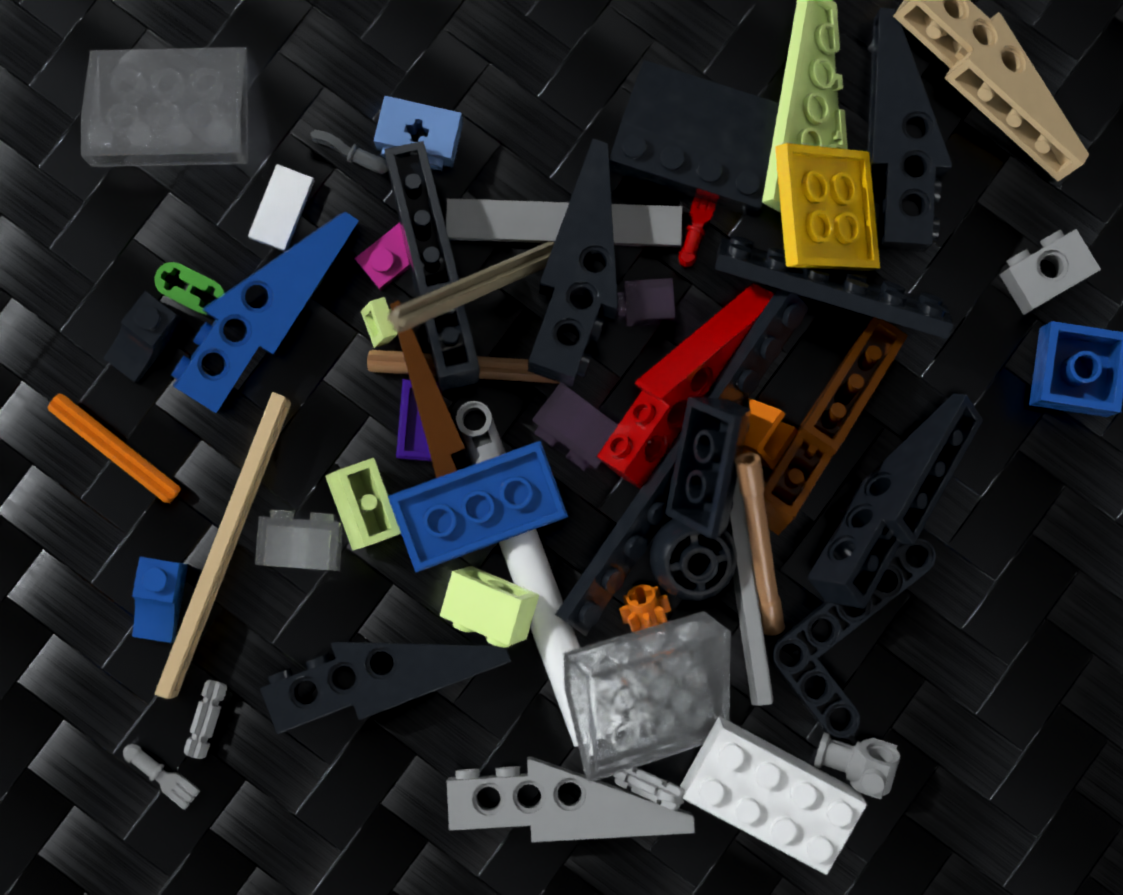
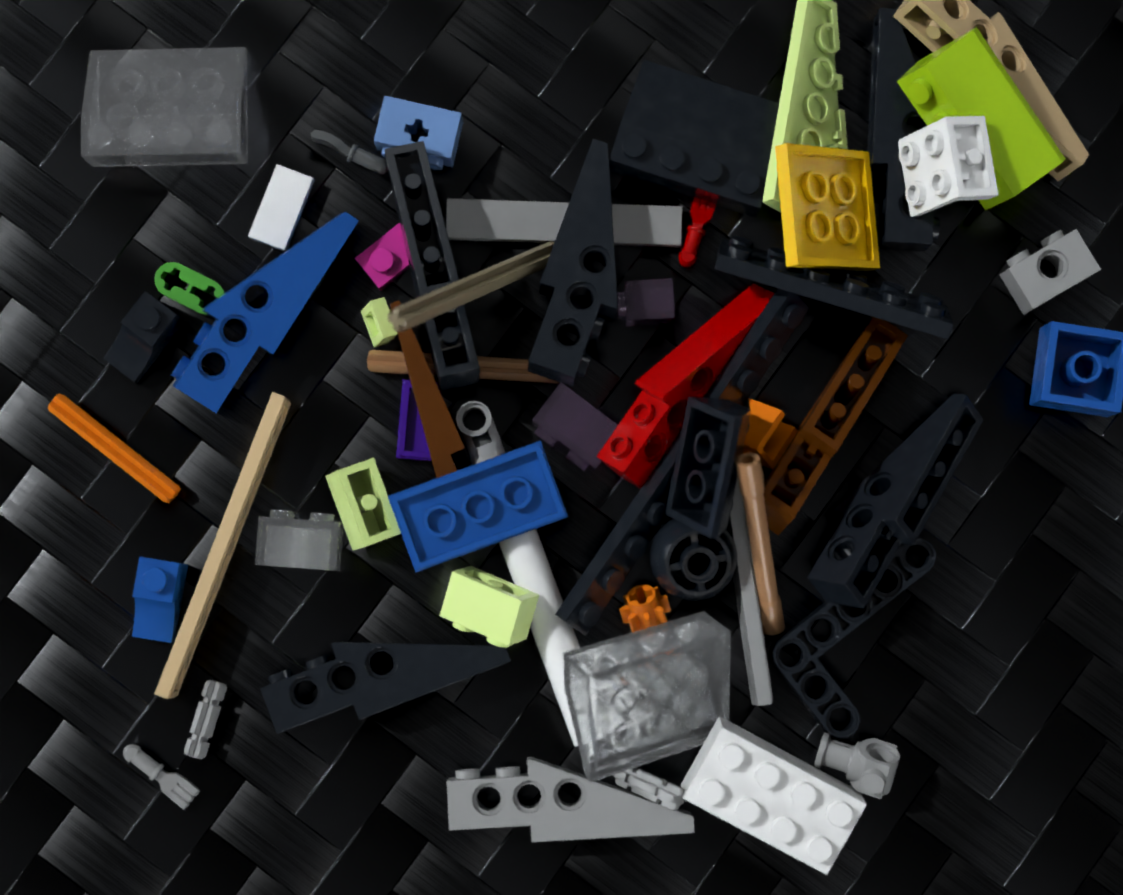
none -> lime slope [897,27,1066,211]
none -> white bracket [898,116,998,217]

